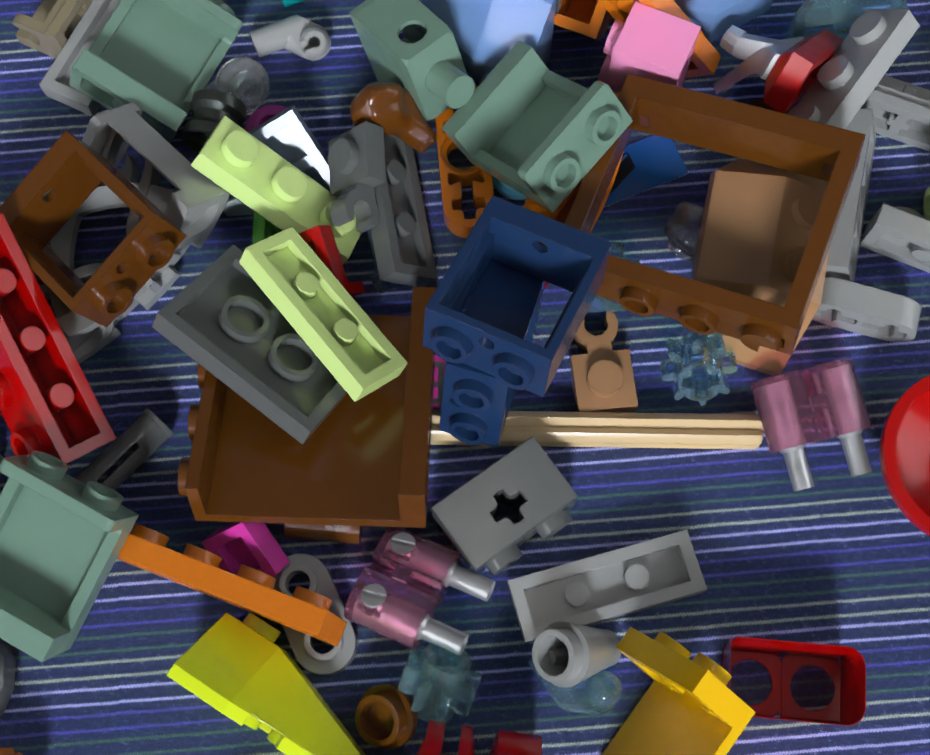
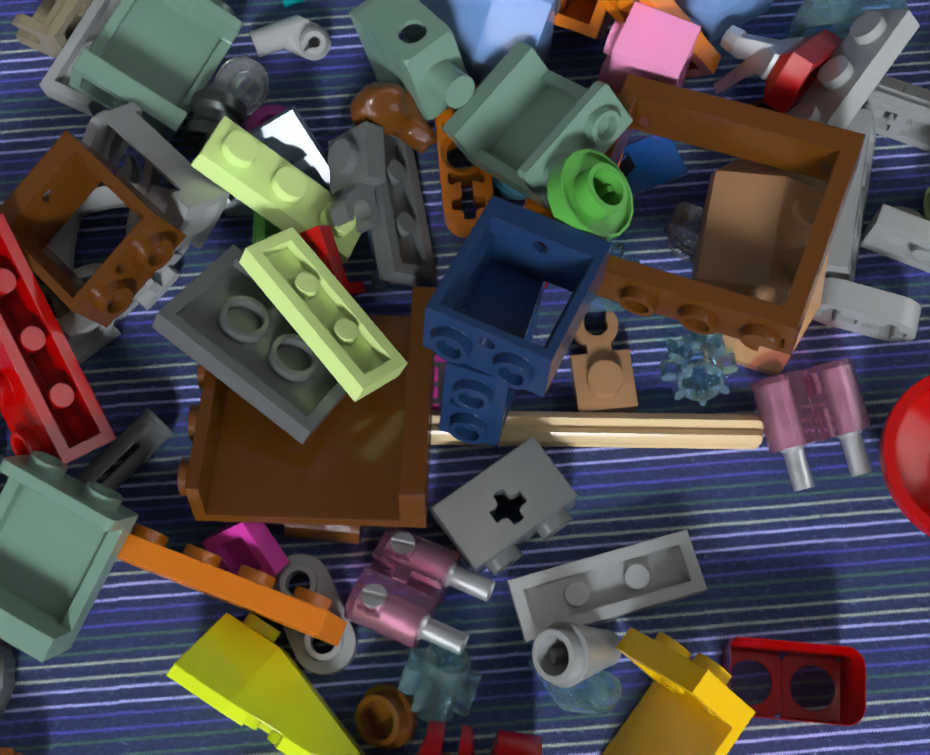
none -> bright green plate [547,149,634,241]

